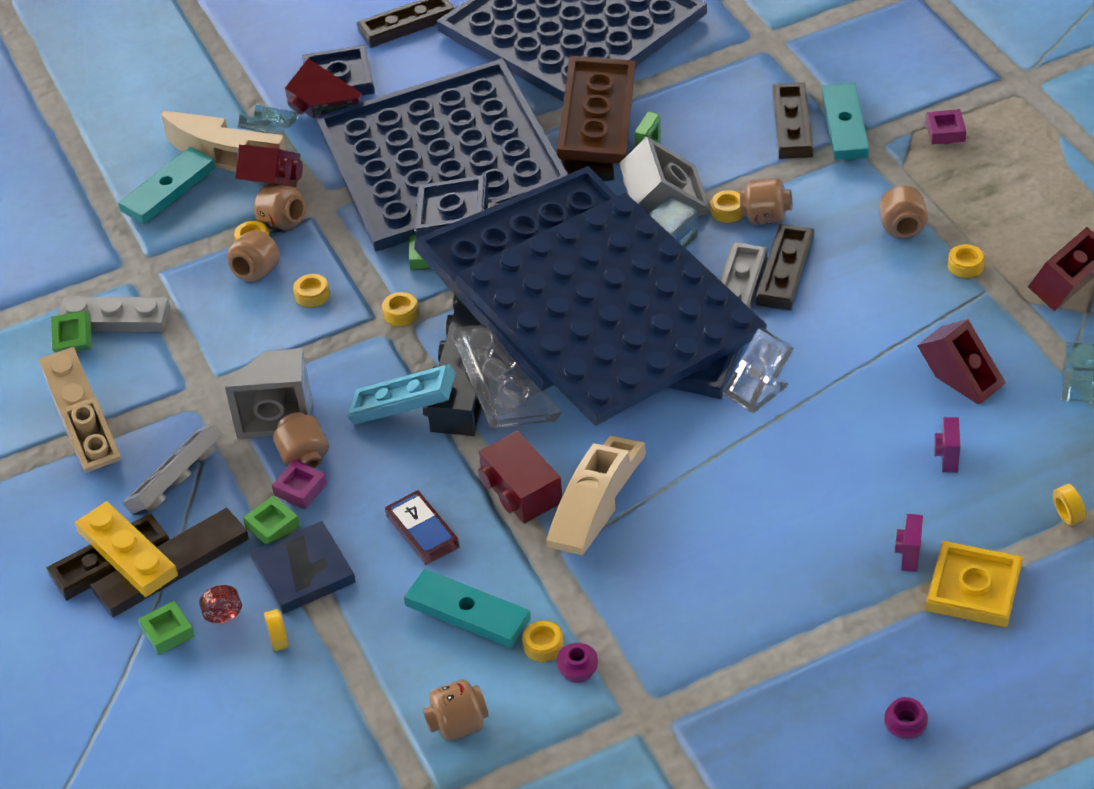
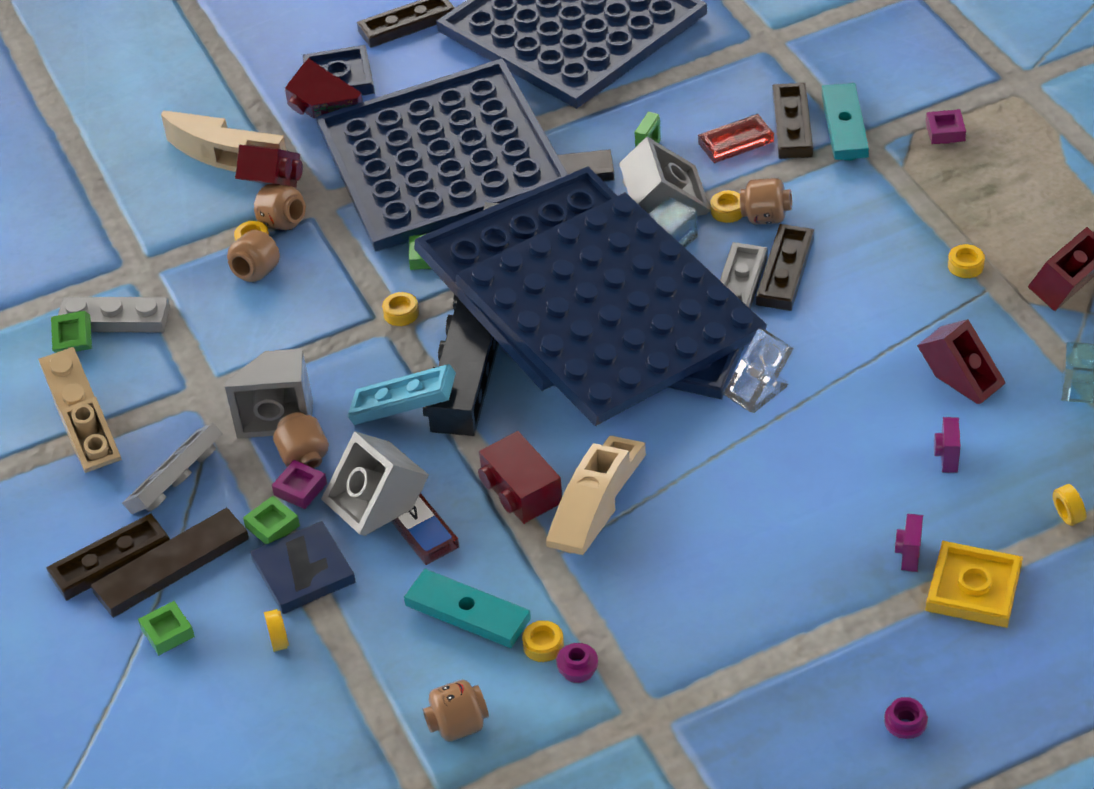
yellow plate [75,501,178,597] -> none
teal tile [118,147,215,224] -> none
clear red tile [199,585,242,623] -> none
clear light blue slope [237,104,298,134] -> none
yellow tile [293,274,330,308] -> none
dark blue tile [414,175,489,238] -> none
clear wing [452,325,562,428] -> none
reddish brown plate [557,56,636,164] -> none
medium nougat head [879,186,928,239] -> none
none -> light grey slope [321,431,429,536]
none -> clear red tile [698,114,774,163]

